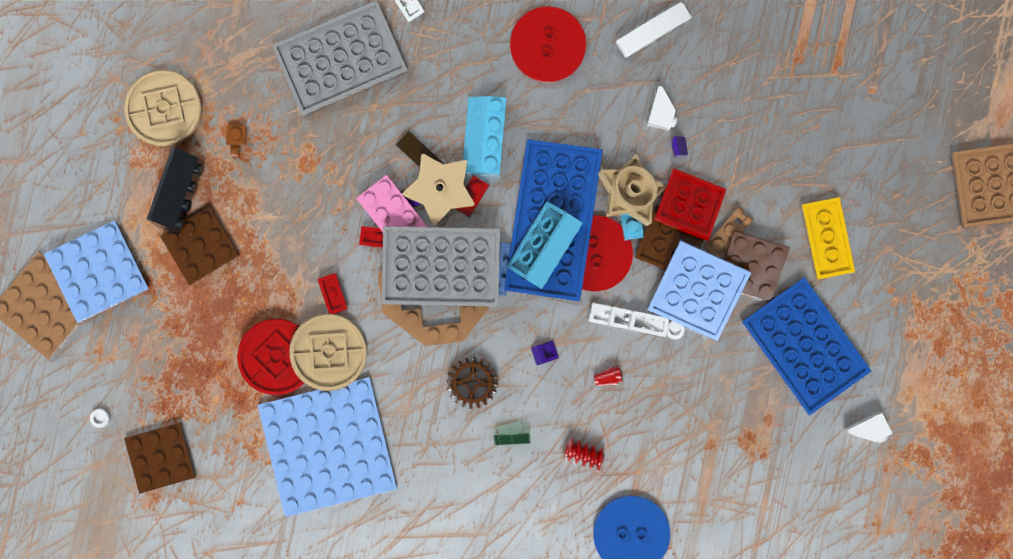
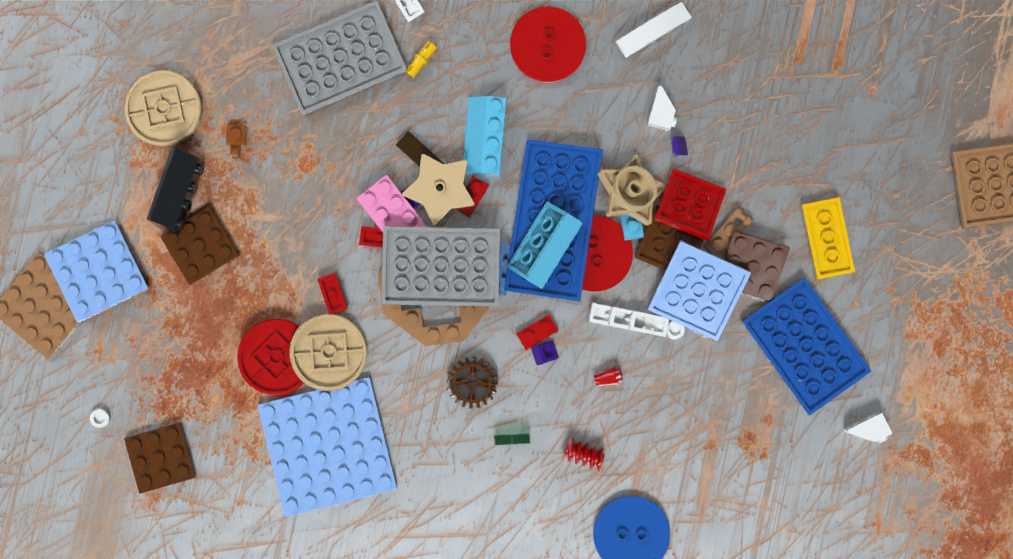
none -> yellow pin [405,41,437,78]
none -> red plate [516,315,559,350]

